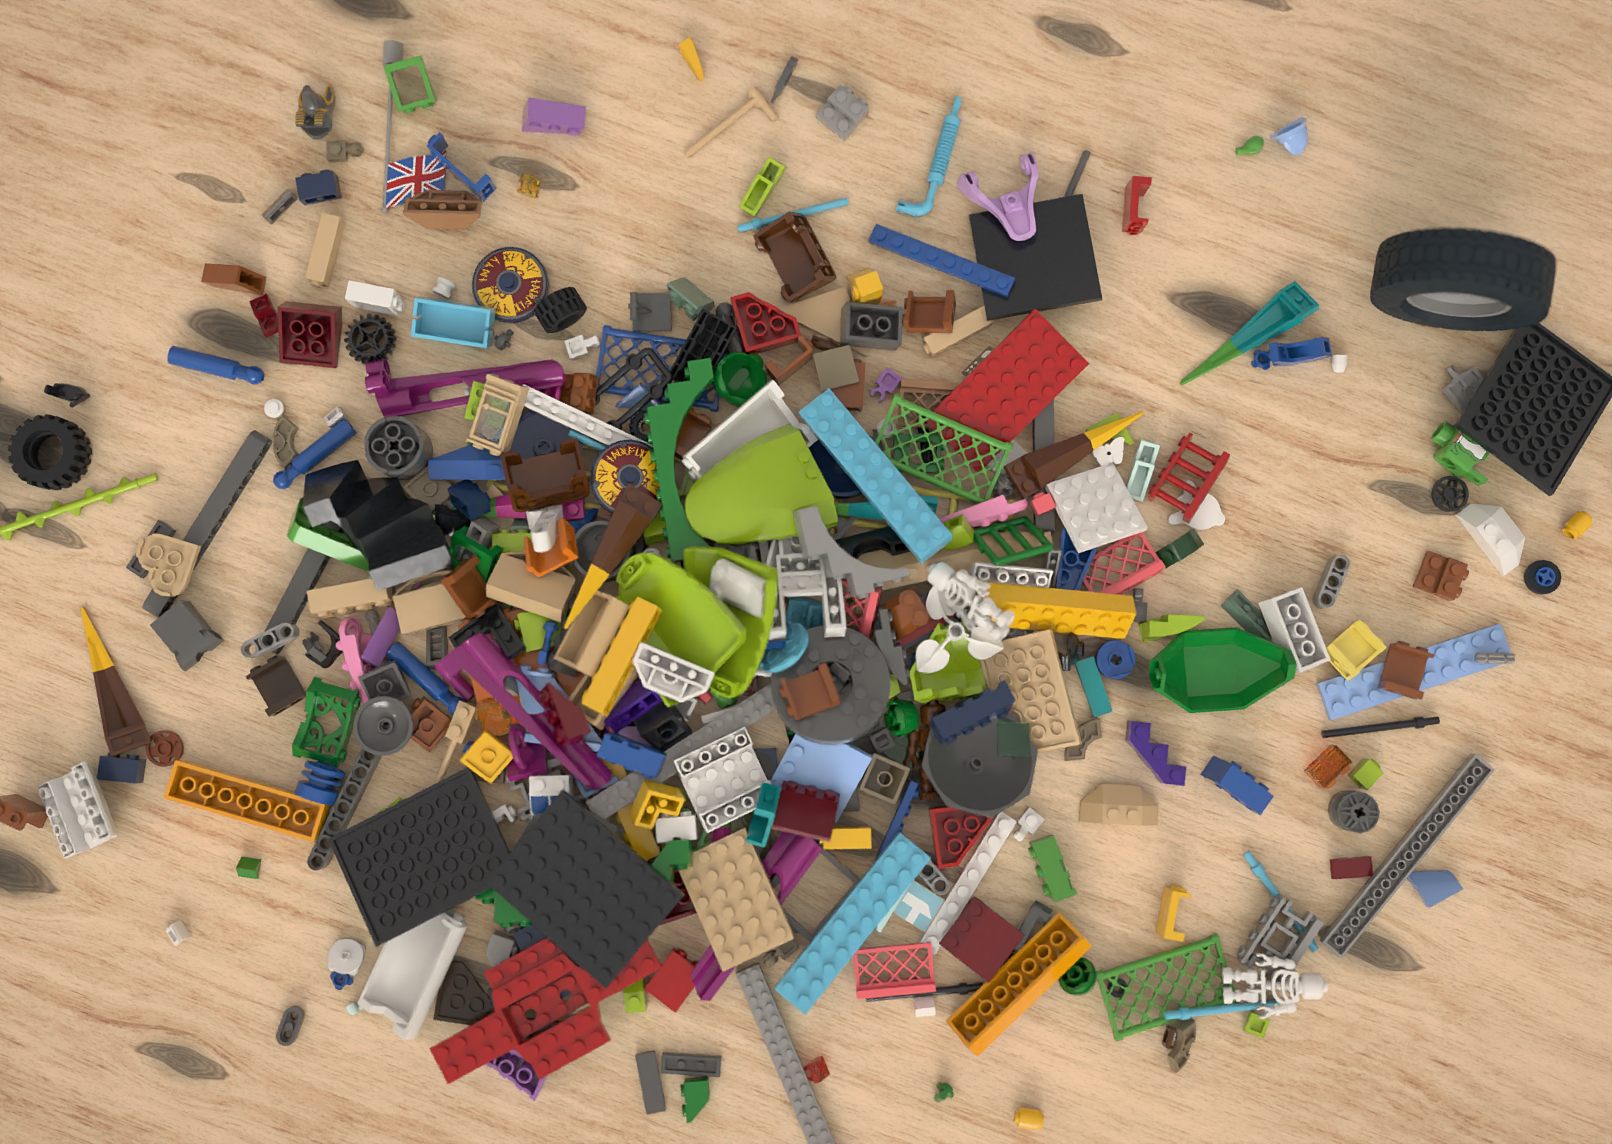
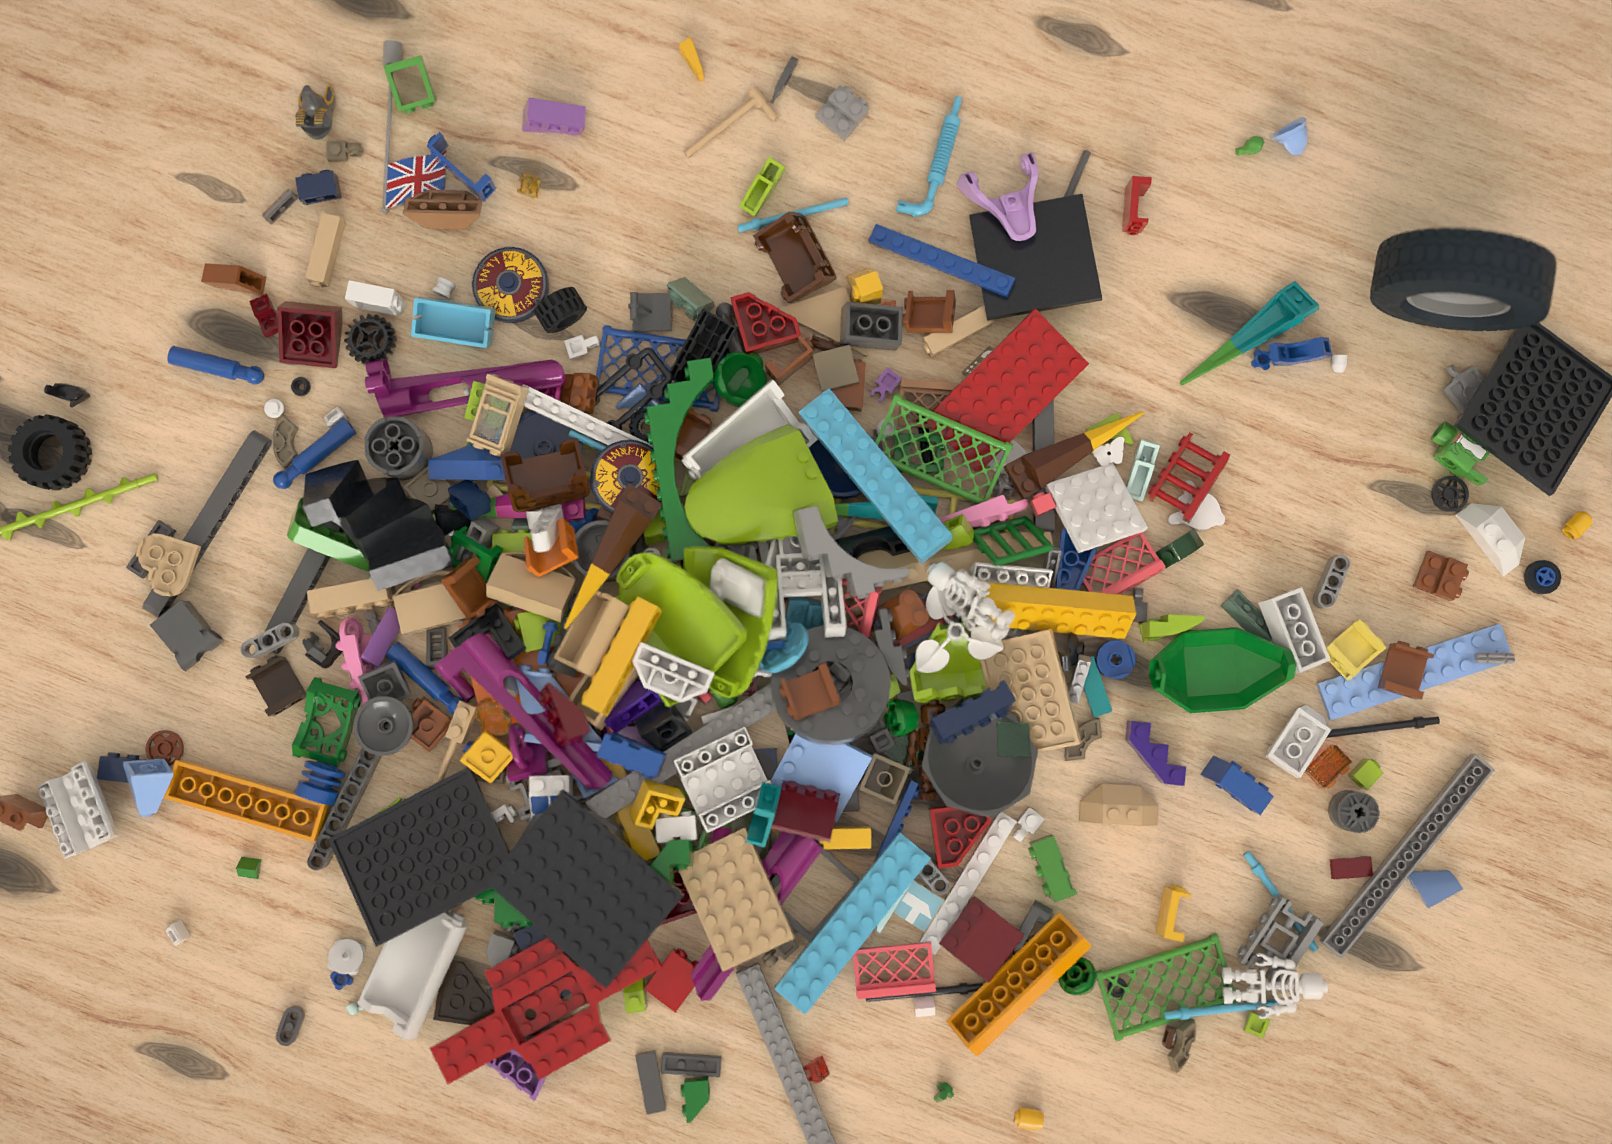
reddish brown plate [80,607,152,757] -> none
dark grey piece [494,329,514,350] -> none
none -> light blue slope [123,759,173,817]
none -> black plate [291,377,311,396]
none -> light grey piece [1068,654,1091,704]
none -> white slope [1266,705,1331,778]

